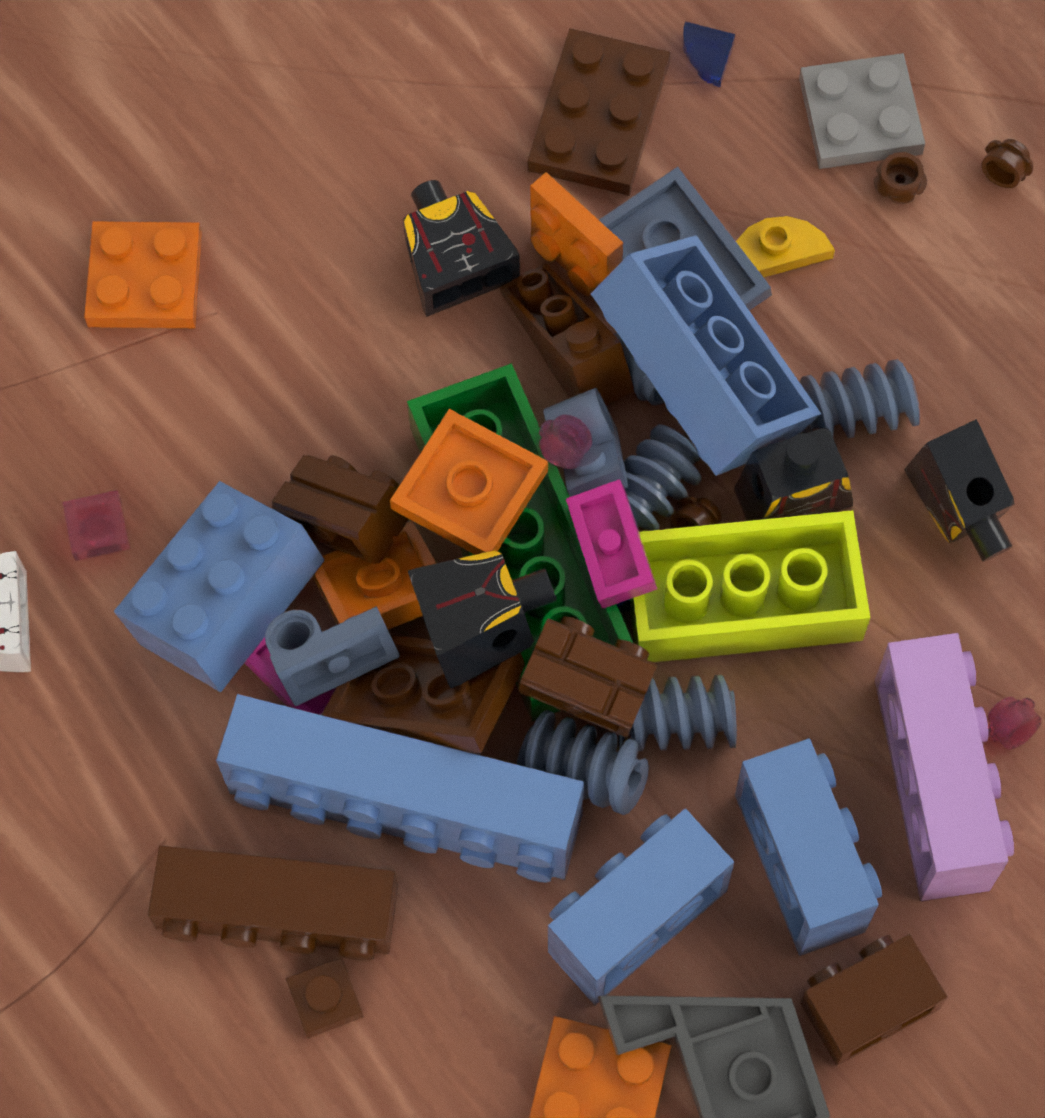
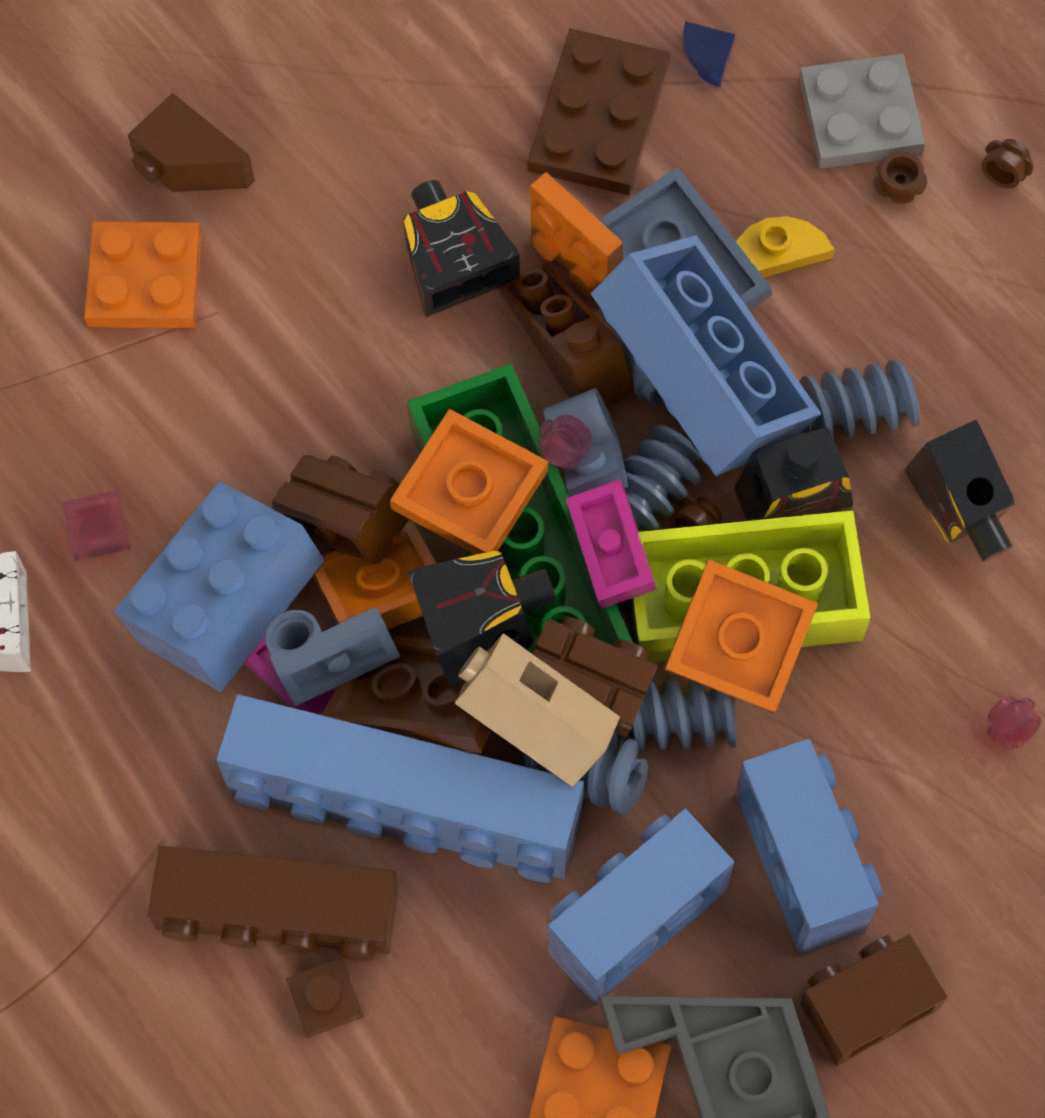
lavender brick [875,633,1014,901] -> none
none -> reddish brown slope [128,93,255,192]
none -> tan brick [455,633,620,787]
none -> orange plate [663,559,818,713]

